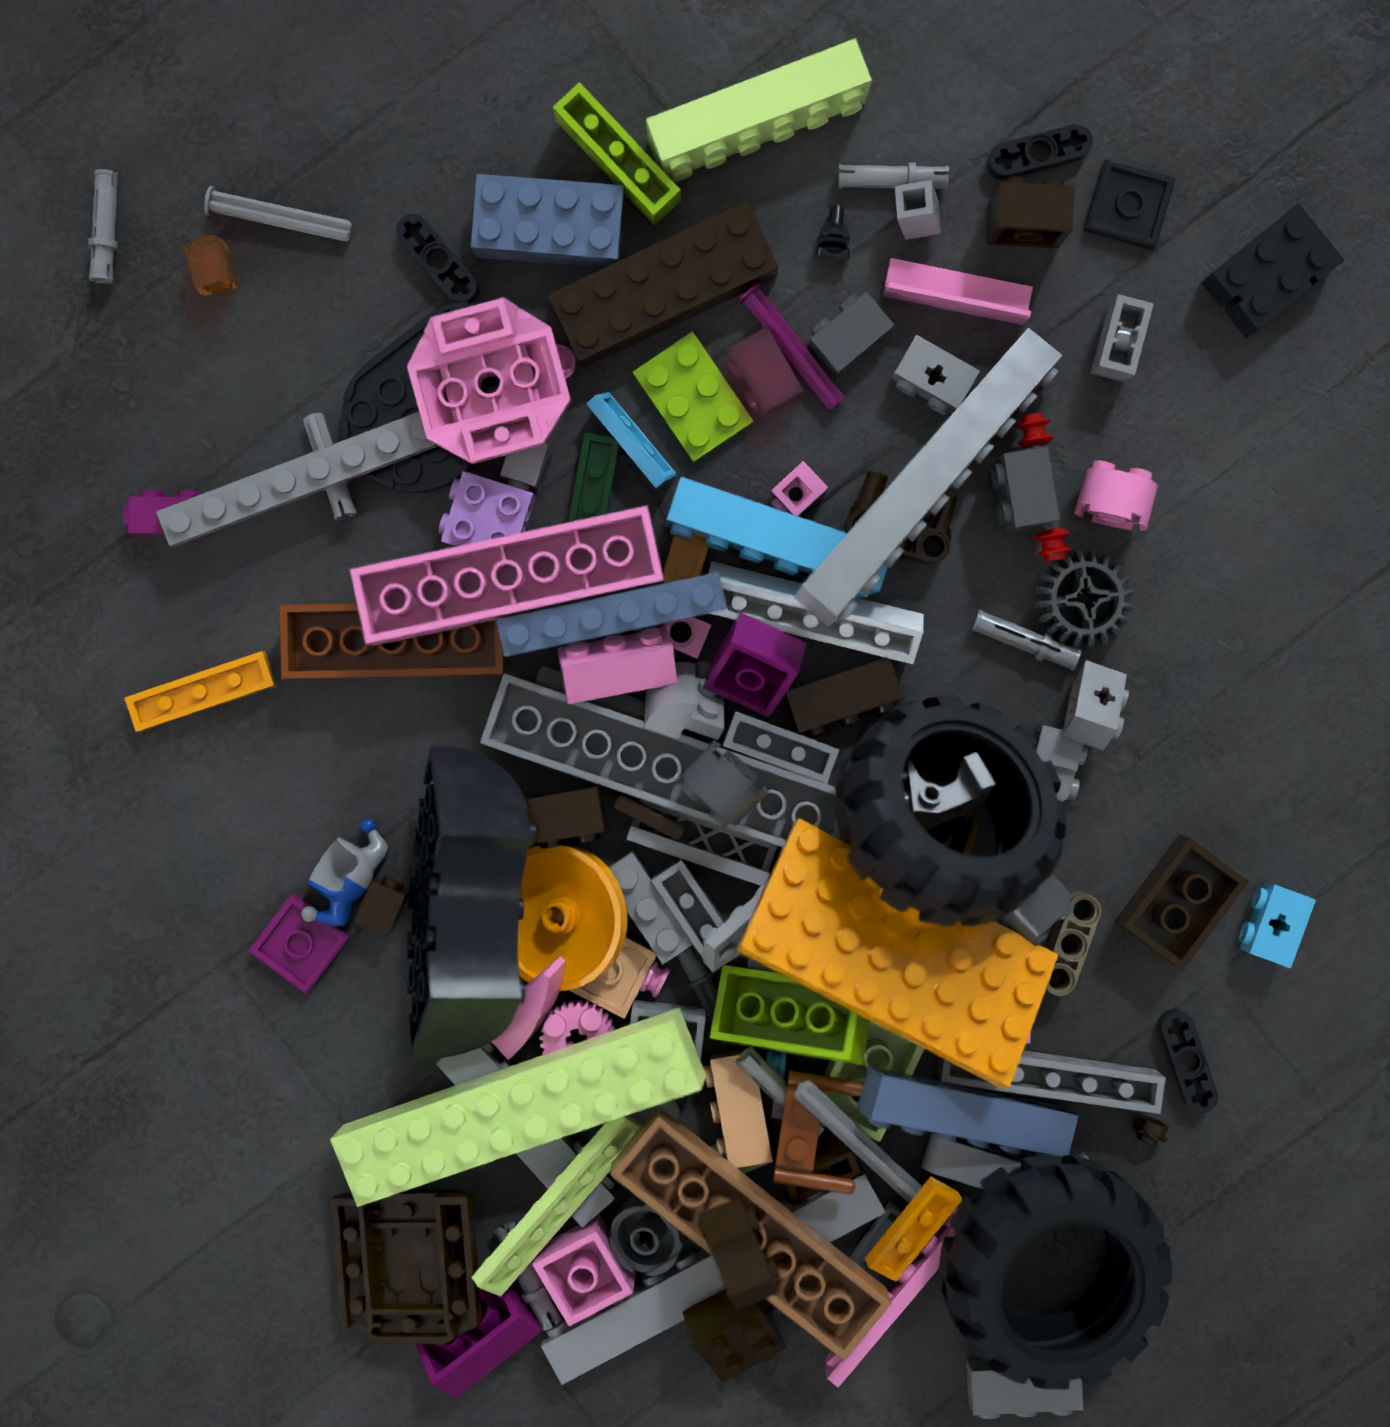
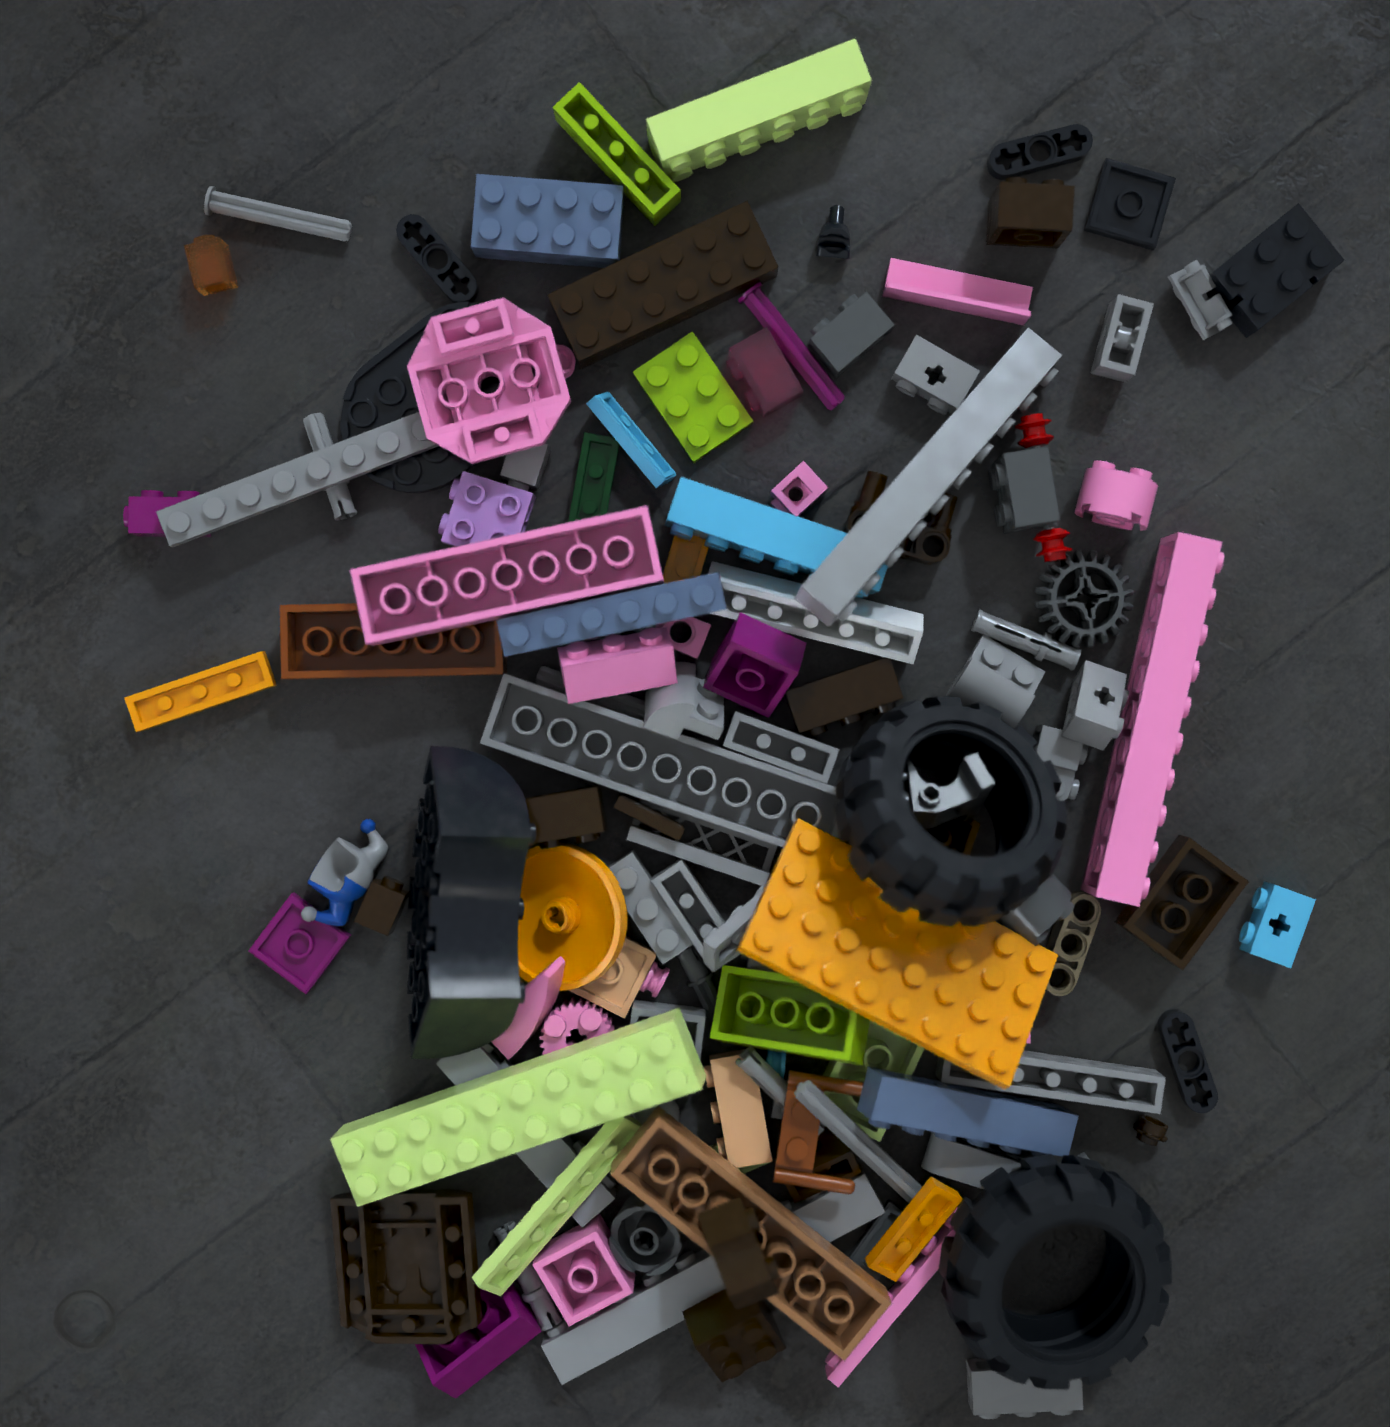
light grey pin [87,169,119,284] -> none
dark grey brick [681,741,768,828] -> none
light grey pin [838,162,949,190] -> none
light grey brick [895,180,941,240] -> none
none -> light grey brick [945,634,1045,729]
none -> bright pink brick [1081,532,1224,907]
none -> light grey hinge [1168,260,1233,340]

